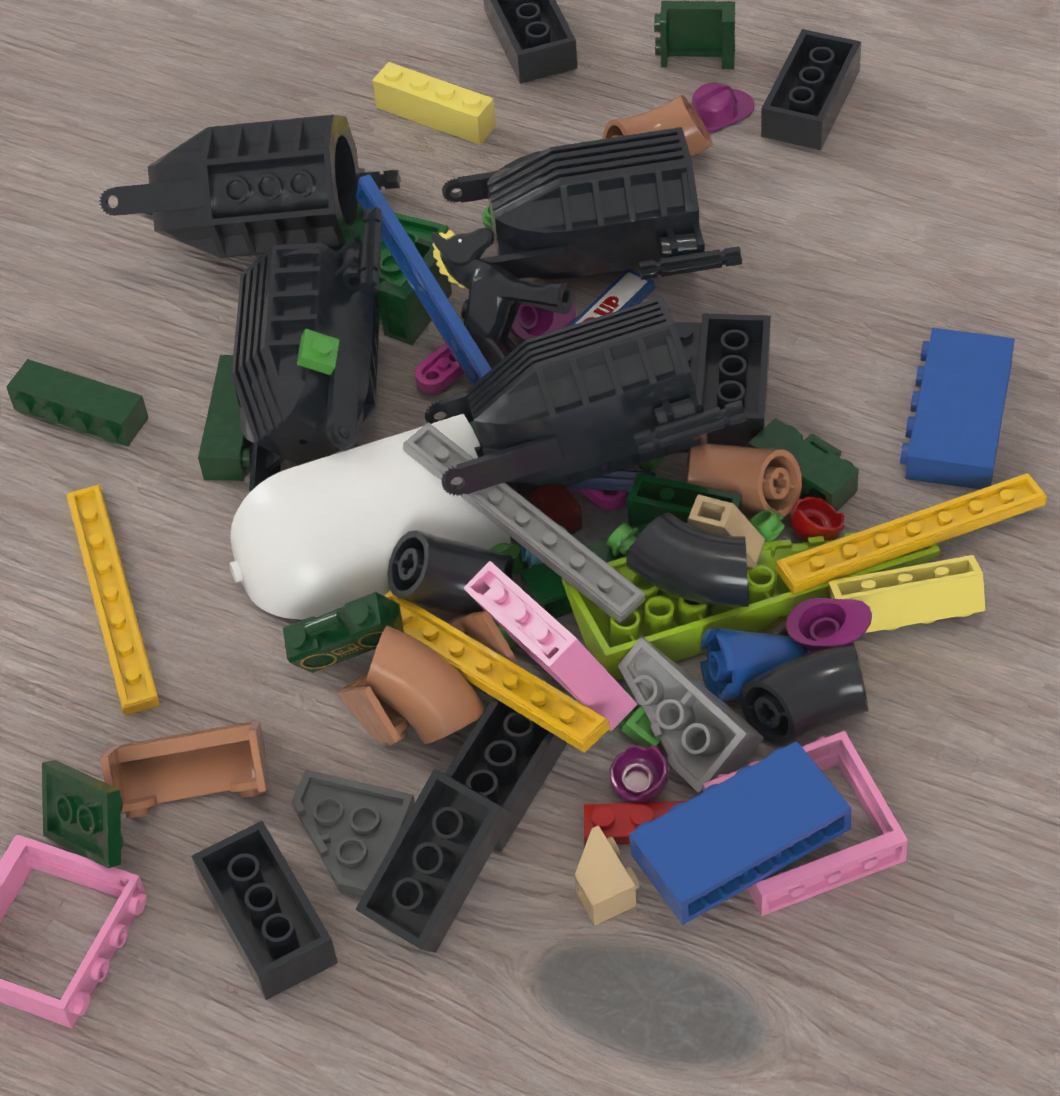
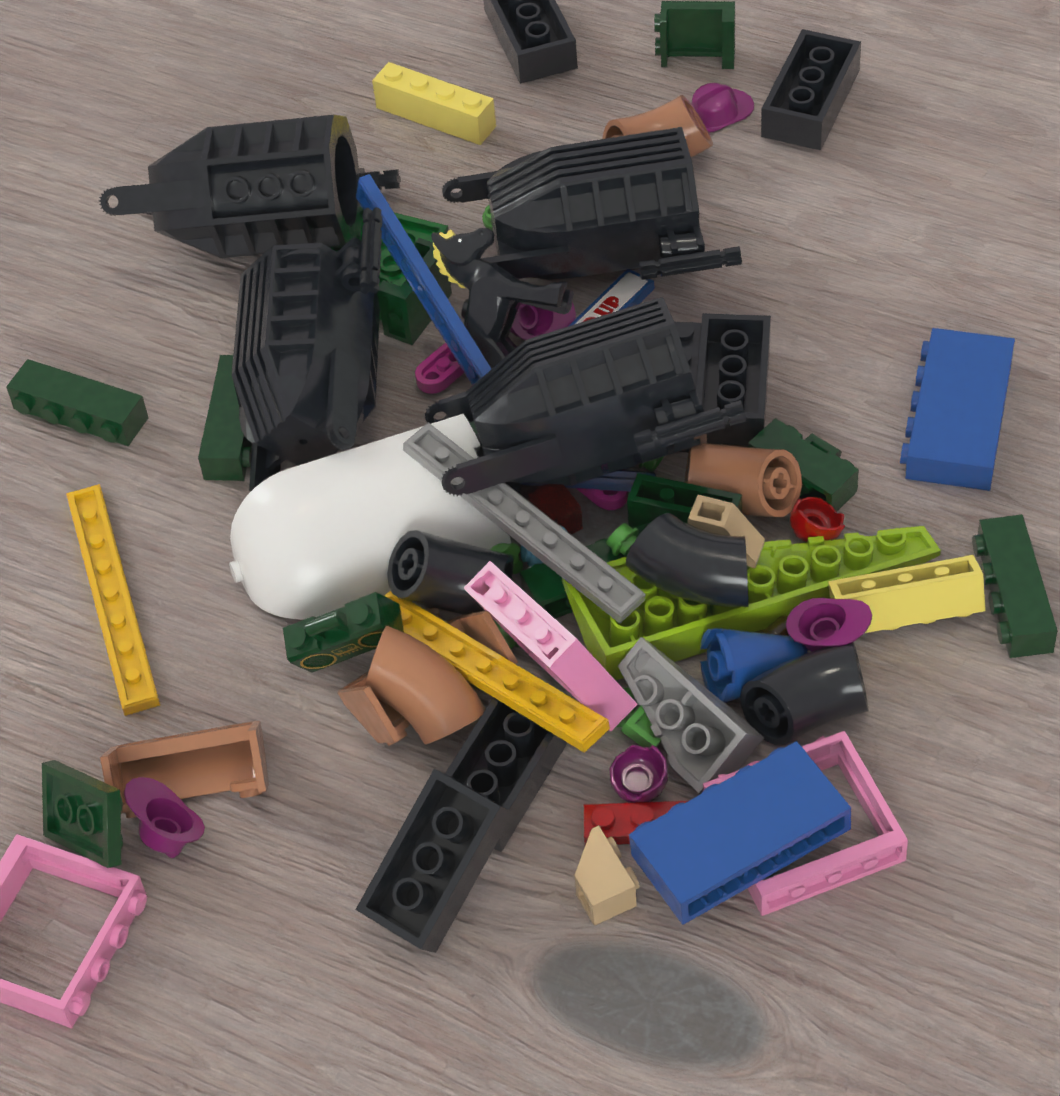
black brick [191,821,338,1000] -> none
dark grey plate [292,770,415,897] -> none
bright green plate [297,329,339,375] -> none
bright green plate [749,509,785,542] -> none
yellow tile [775,473,1047,595] -> none
none -> magenta piece [124,777,205,858]
none -> dark green brick [972,514,1058,658]

